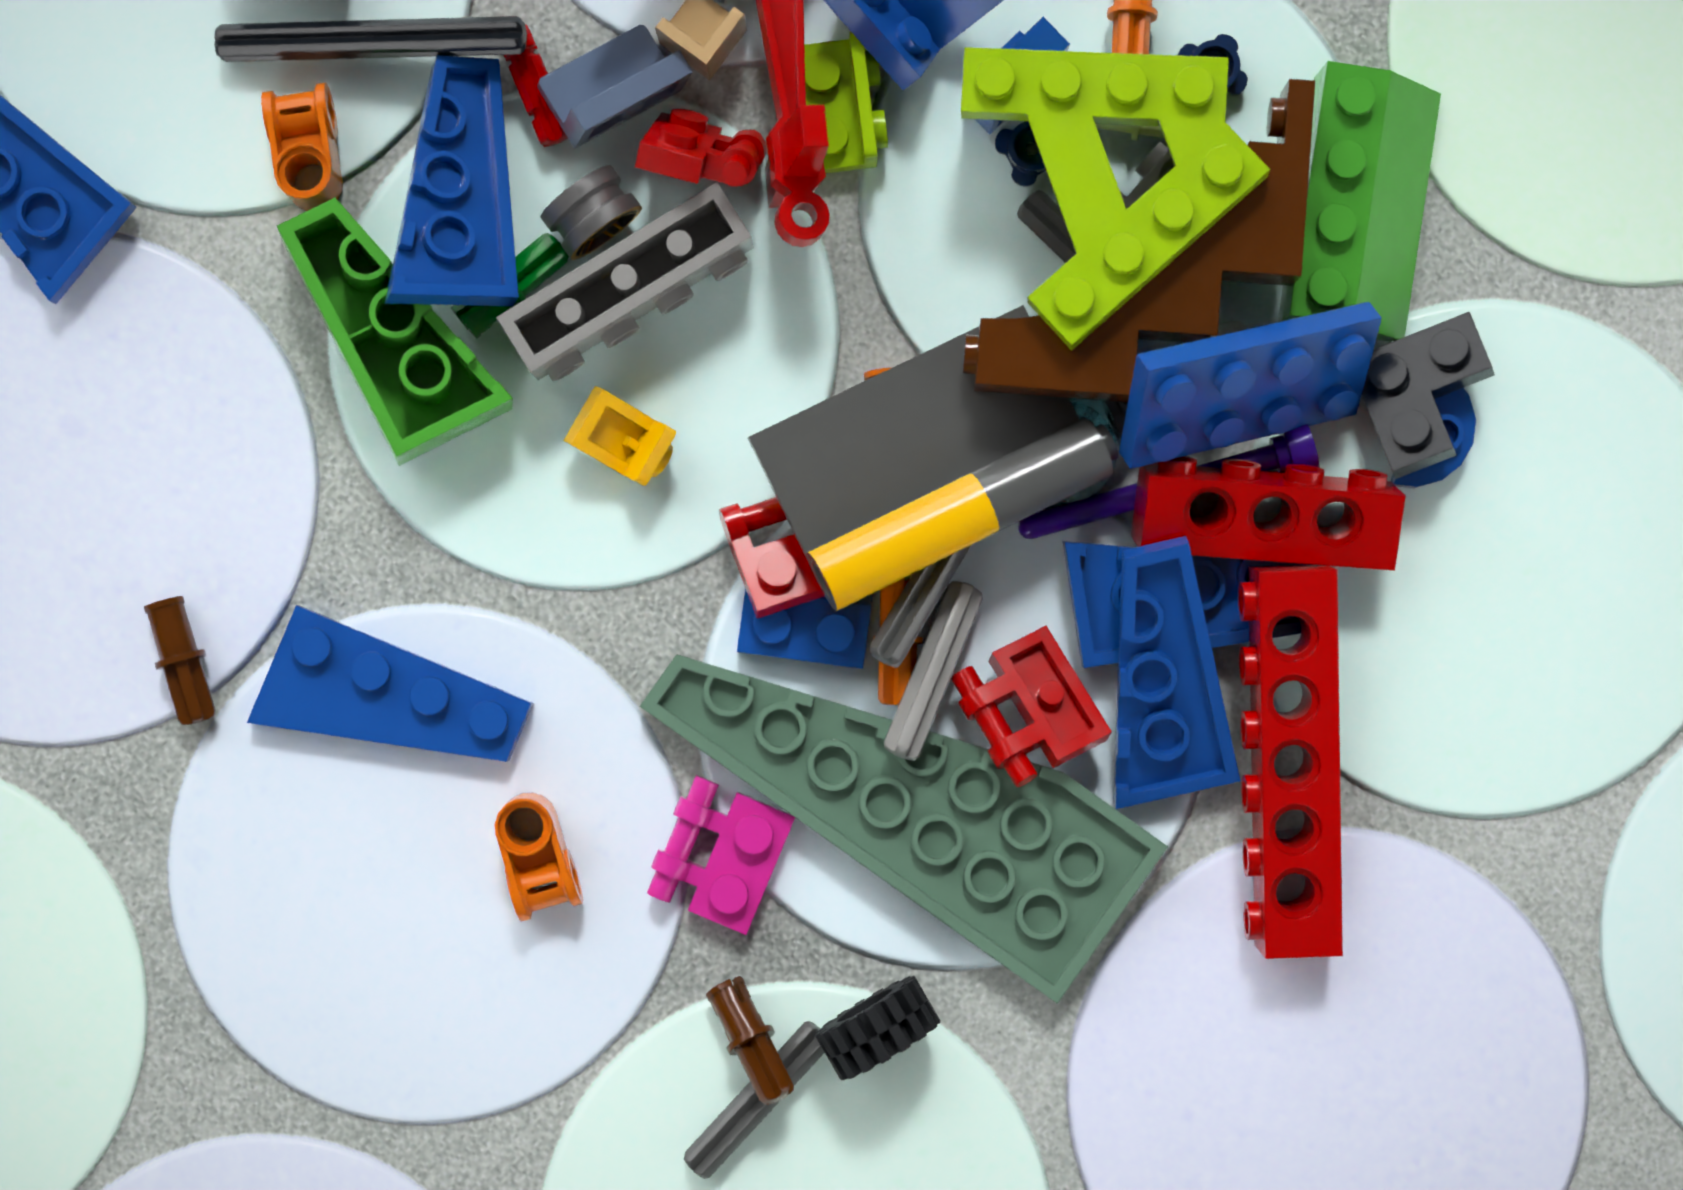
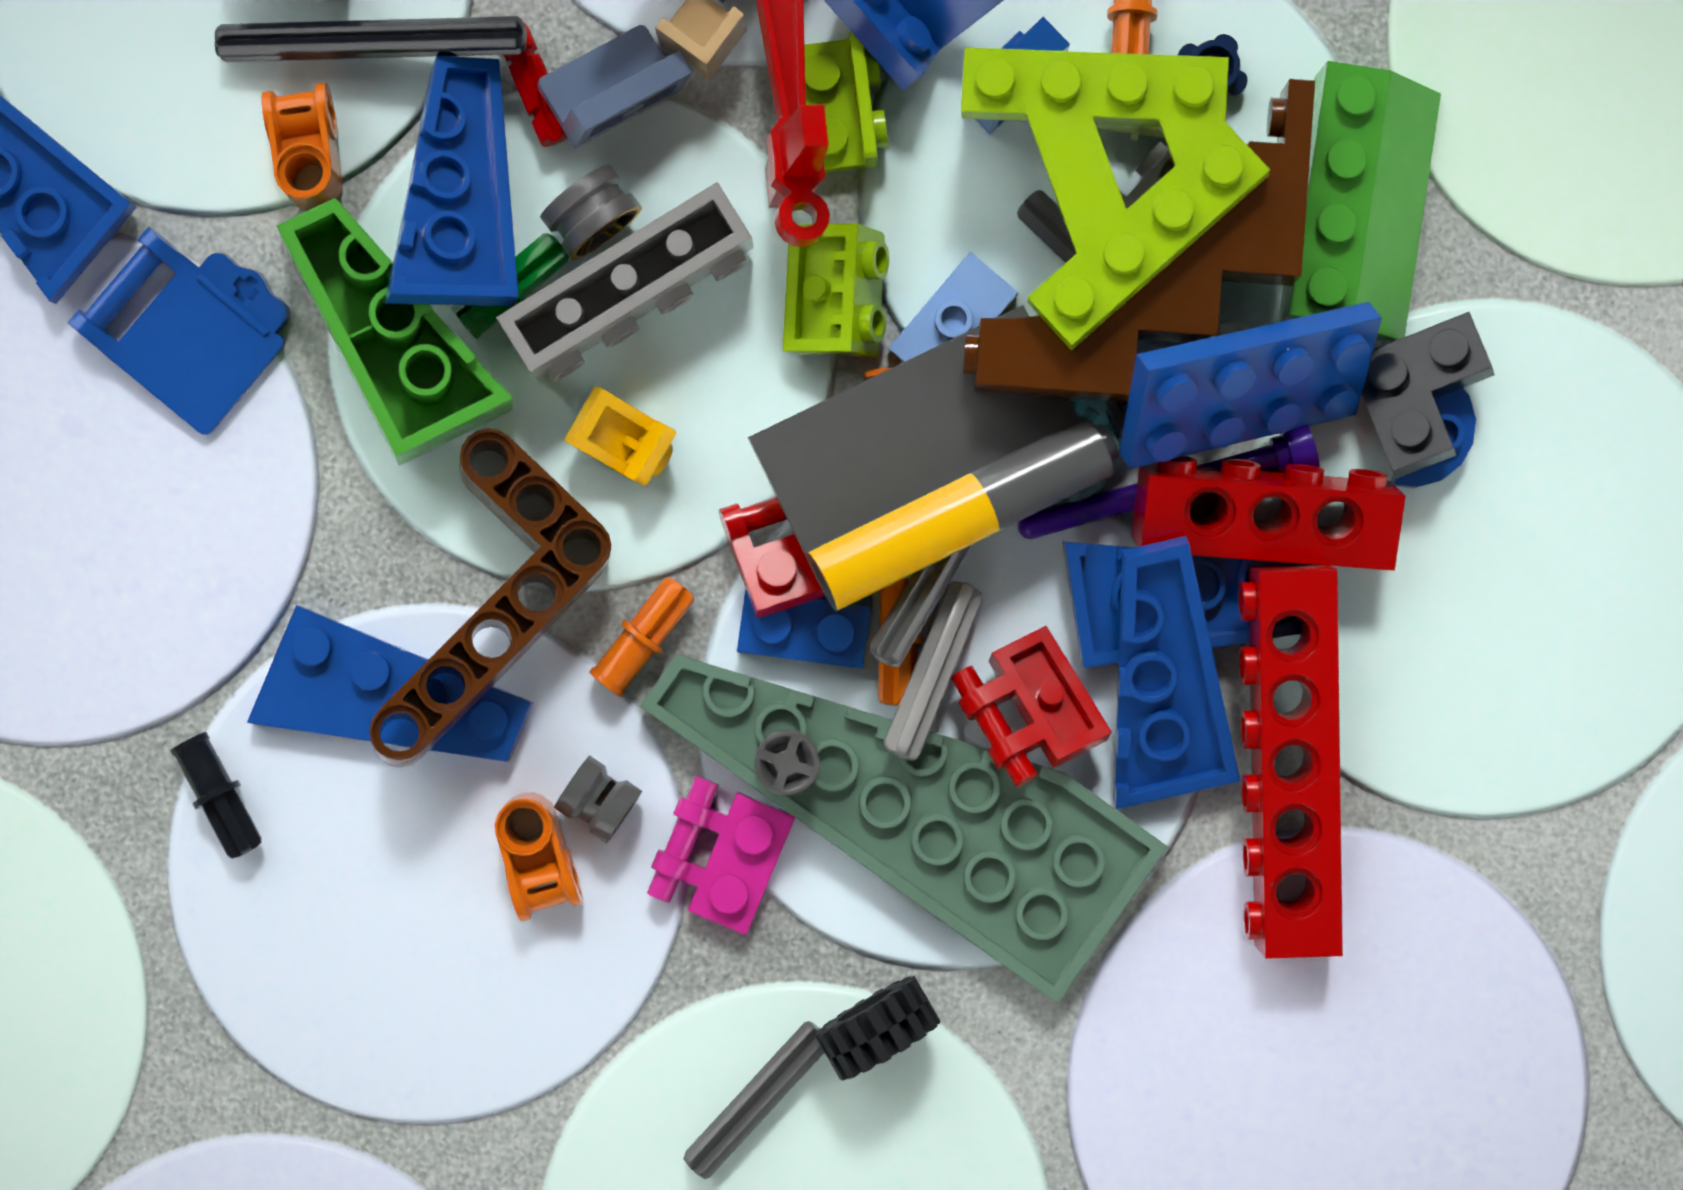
reddish brown axle [143,596,216,725] -> none
red plate [635,109,767,187] -> none
reddish brown axle [706,976,794,1105] -> none
dark blue plate [995,121,1046,187] -> none
none -> blue piece [67,226,291,435]
none -> black axle [170,732,262,859]
none -> reddish brown beam [369,428,612,767]
none -> dark grey wheel [554,755,642,844]
none -> orange axle [589,577,695,697]
none -> flat silver wheel [754,729,820,796]
none -> lime bracket [782,223,890,358]
none -> light blue plate [888,252,1019,363]

